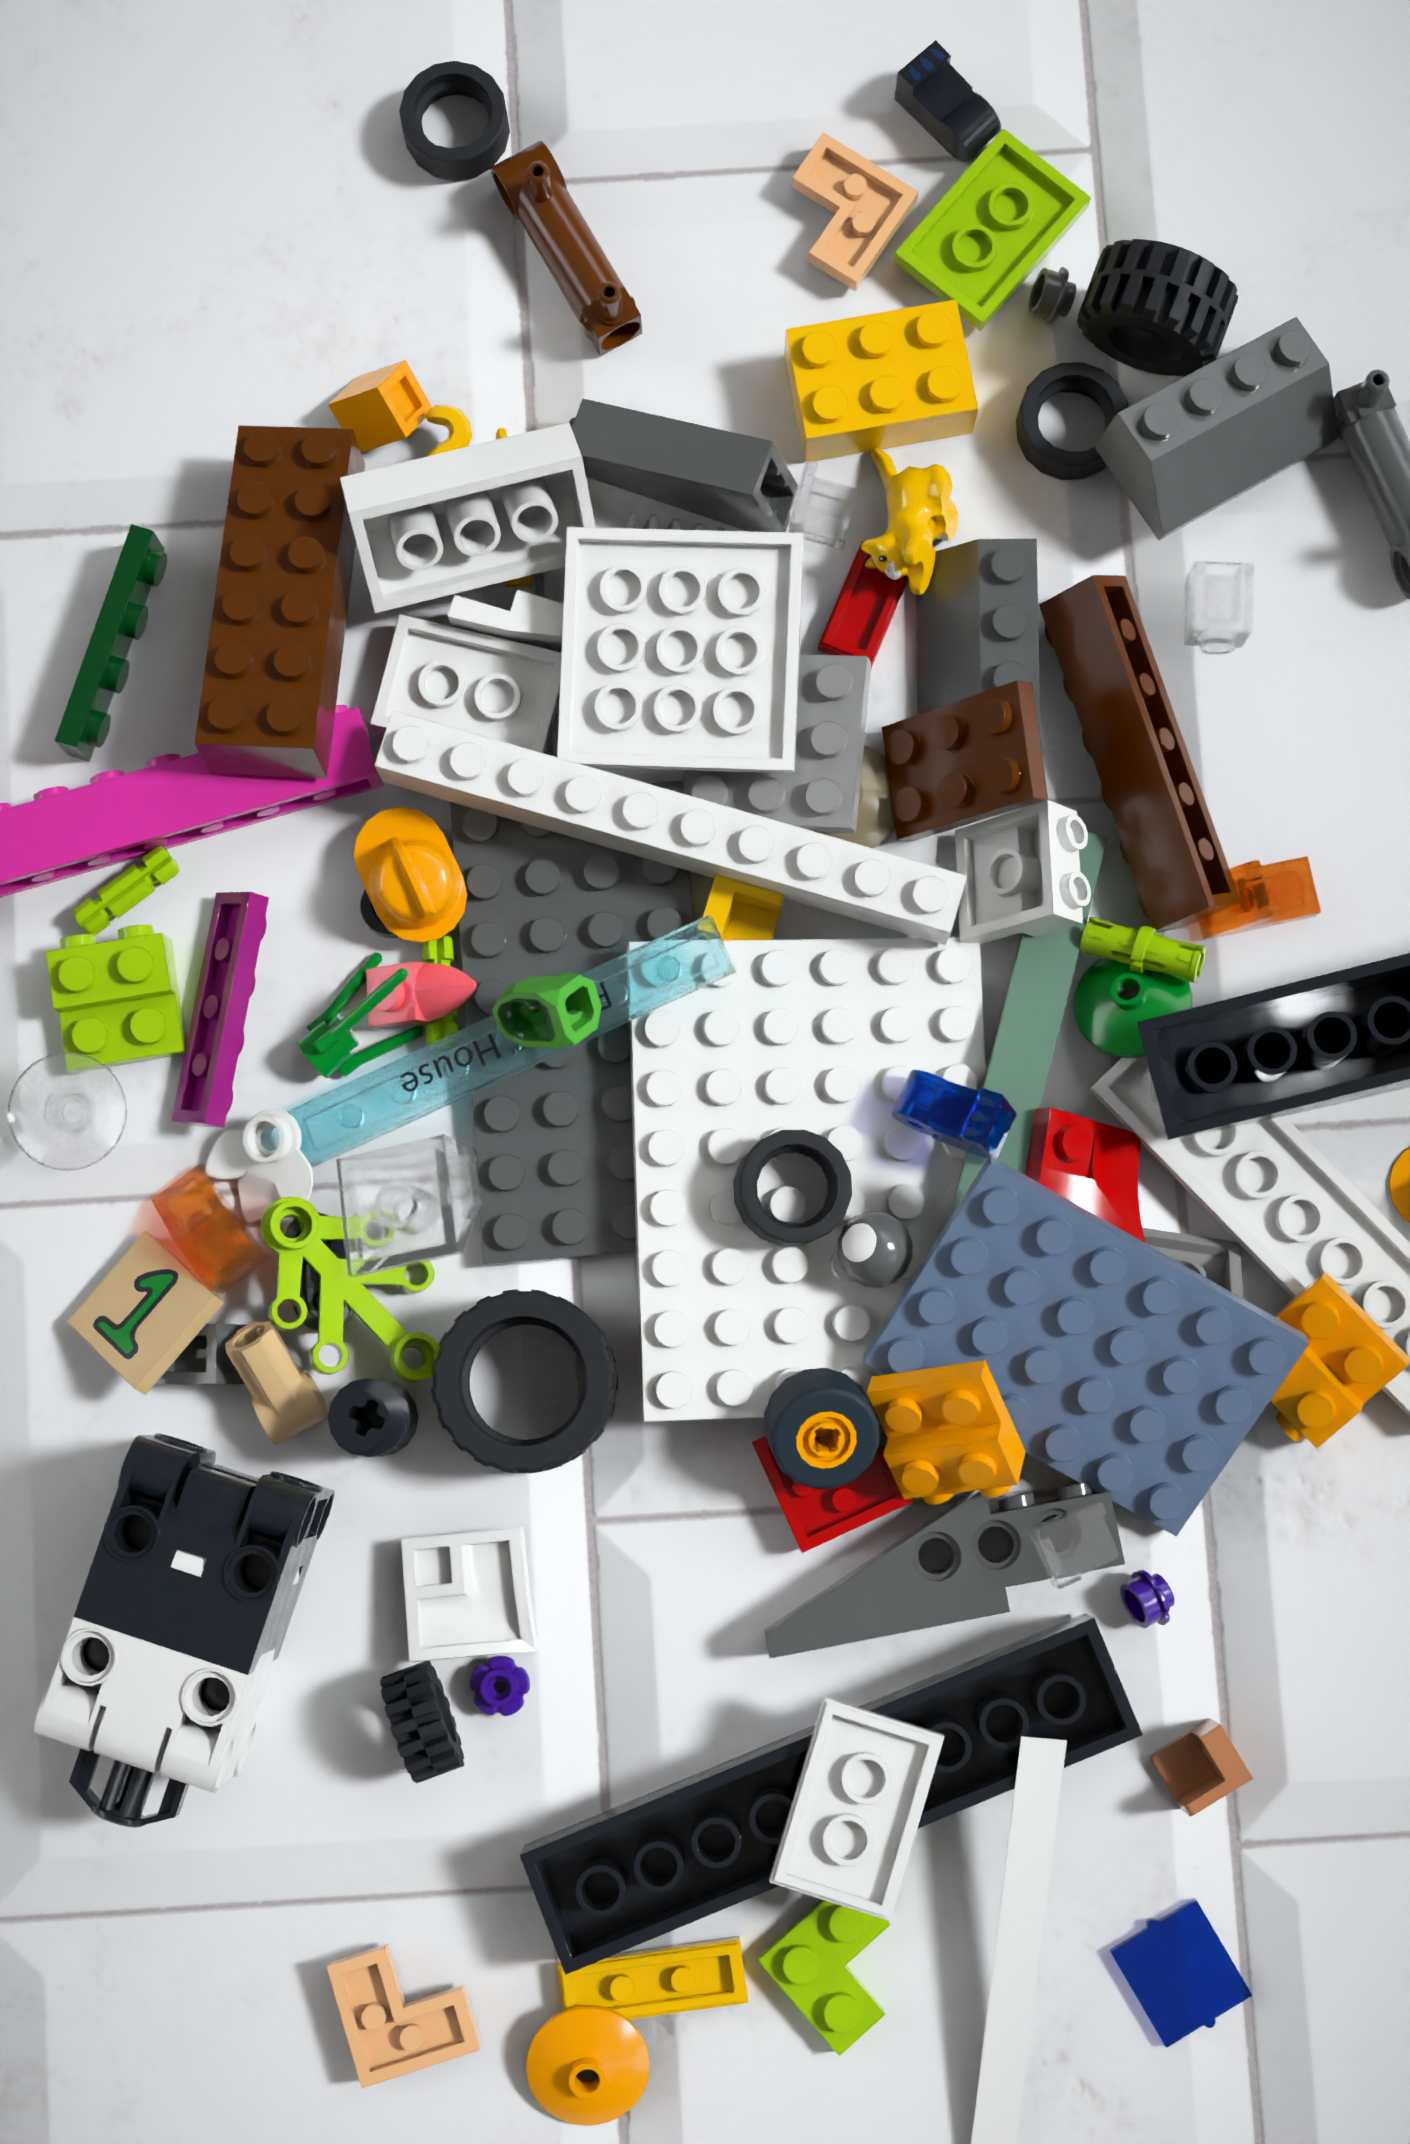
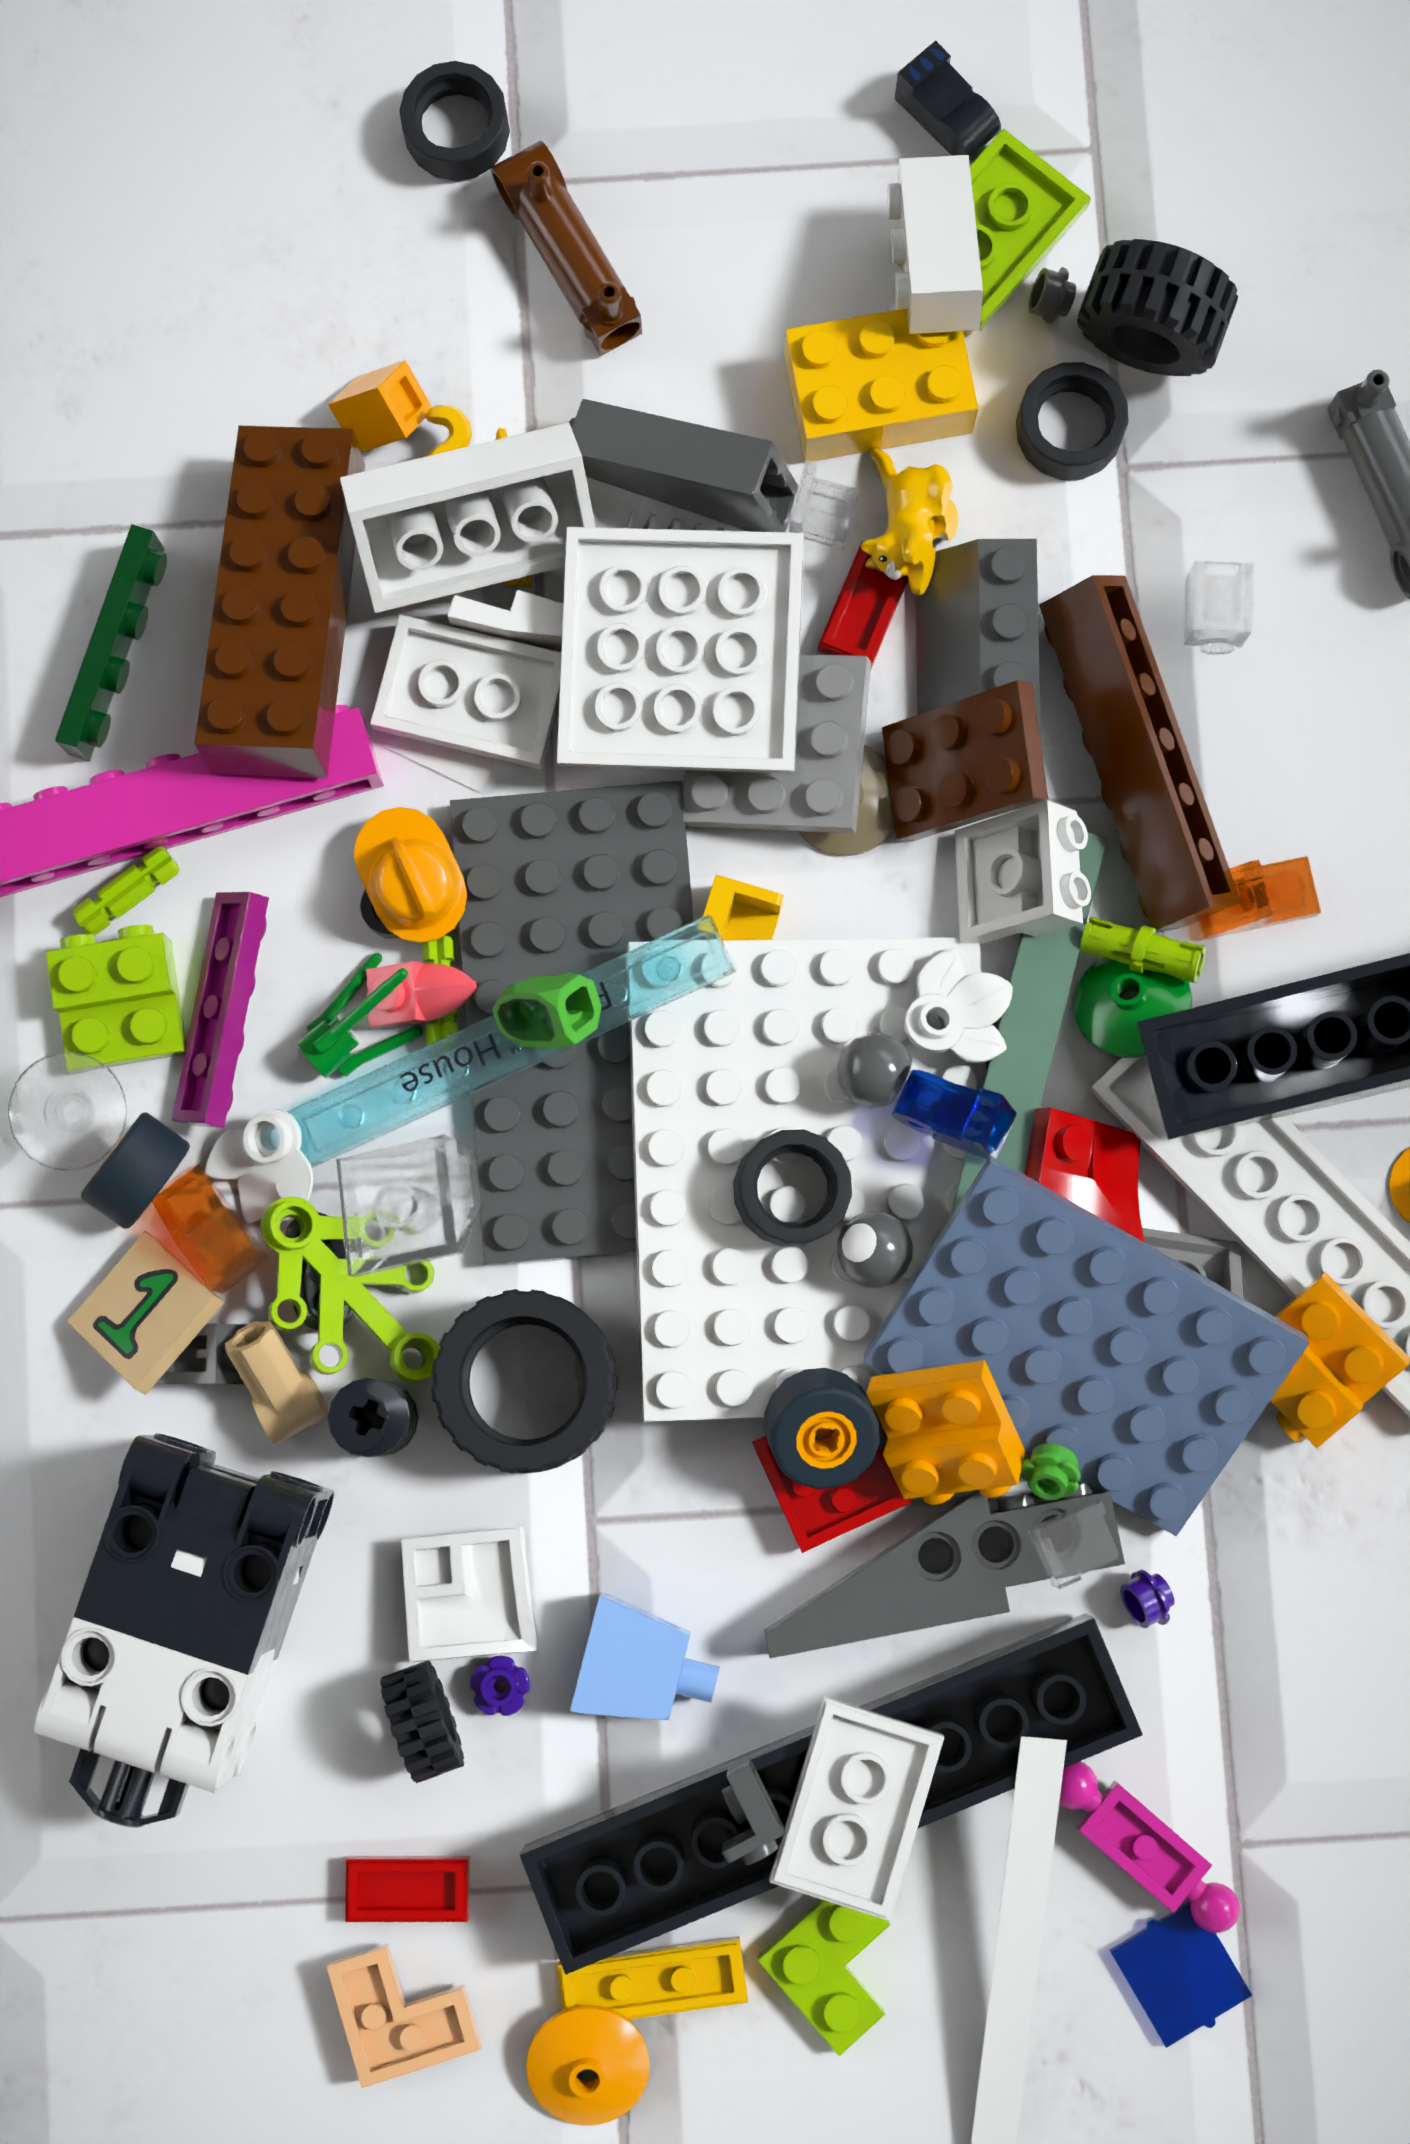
white brick [375,710,967,945] -> none
light nougat plate [792,132,919,291] -> none
dark grey slope [1094,317,1338,540] -> none
nougat panel [1151,1718,1253,1817] -> none
none -> black wheel [81,1112,190,1229]
none -> red tile [345,1856,470,1922]
none -> light blue torso [570,1593,720,1720]
none -> dark grey bracket [722,1757,784,1865]
none -> dark grey piece [837,1032,912,1108]
none -> white brick [887,155,983,334]
none -> white plate [904,949,1013,1063]
none -> bright green plate [1021,1443,1081,1500]
none -> dark pink plate [1059,1761,1240,1933]

